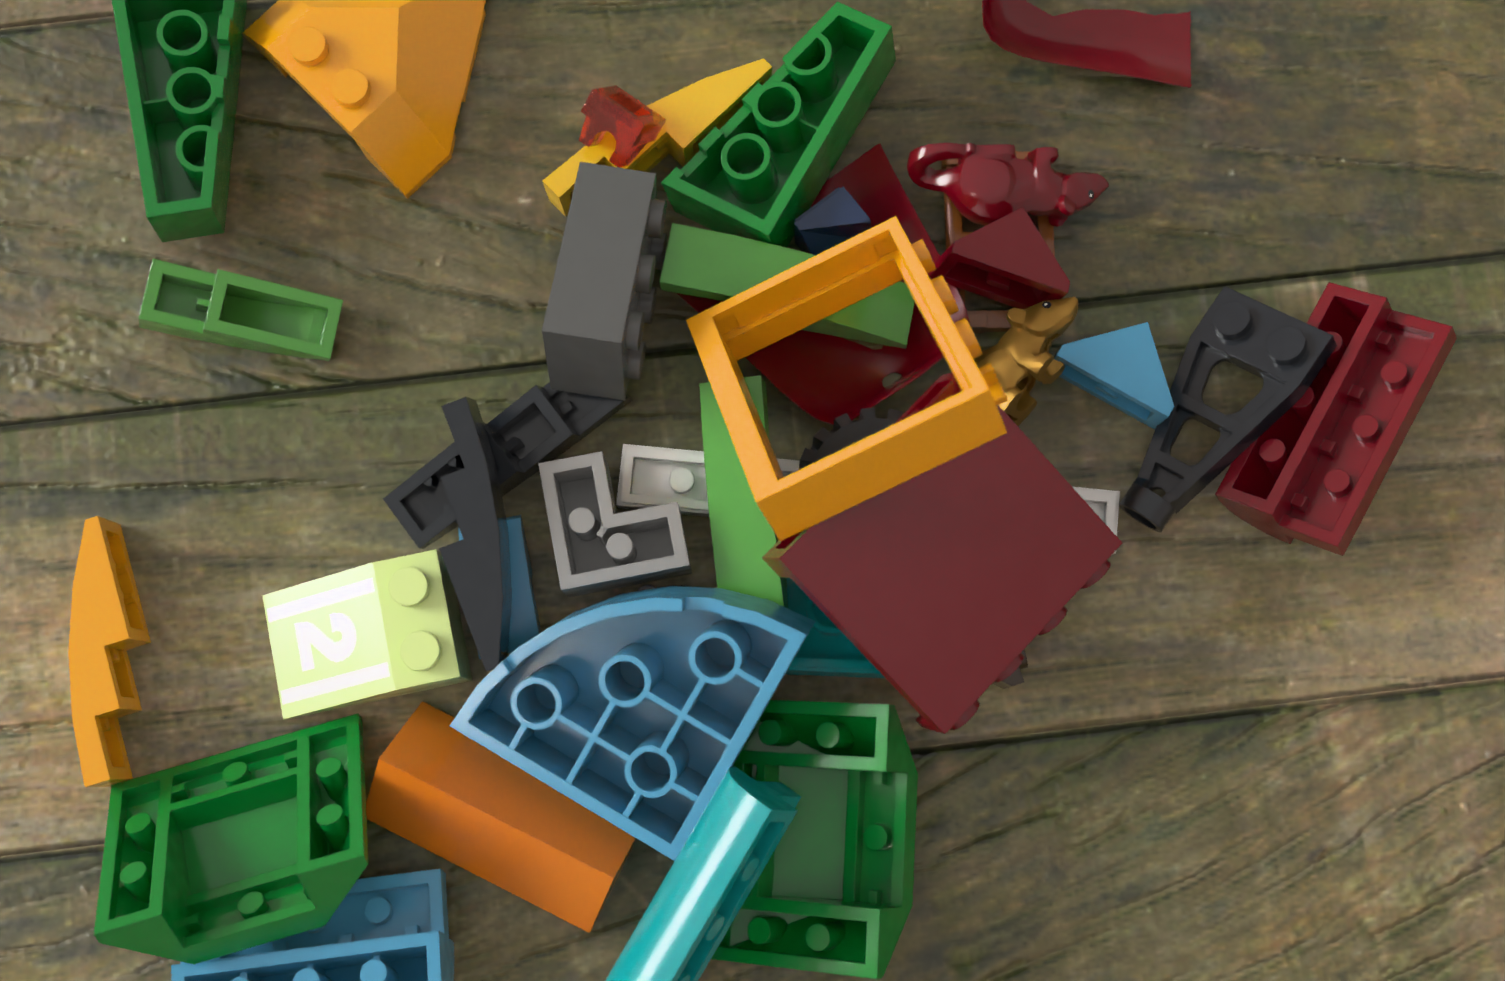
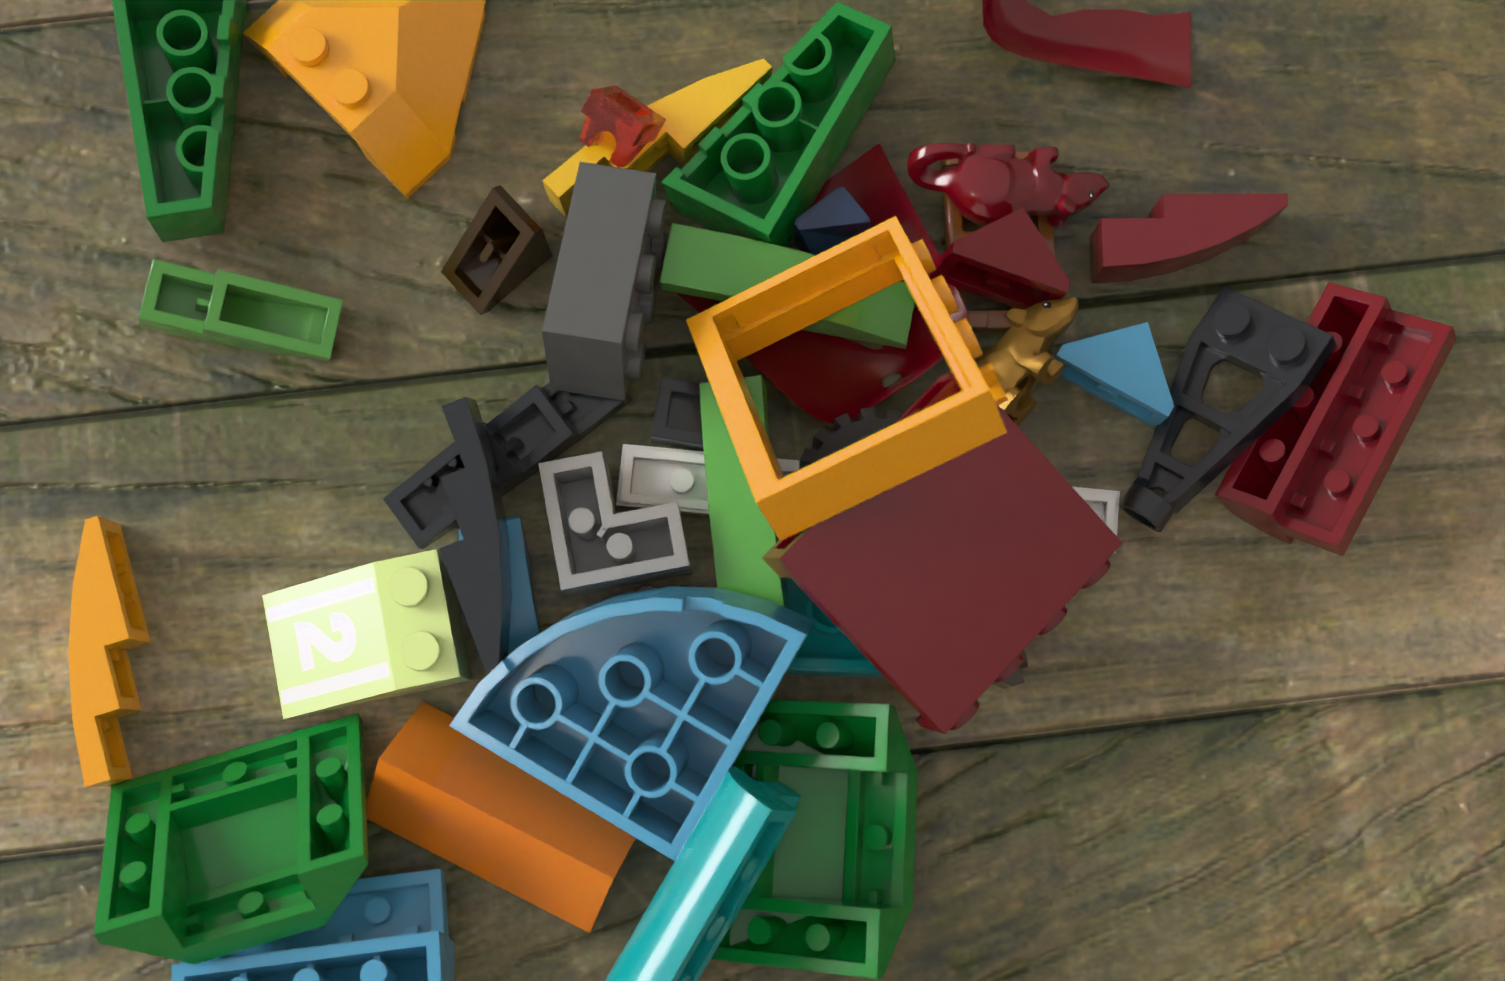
none -> dark brown slope [441,185,553,315]
none -> black plate [651,377,703,451]
none -> dark red slope [1090,193,1288,284]

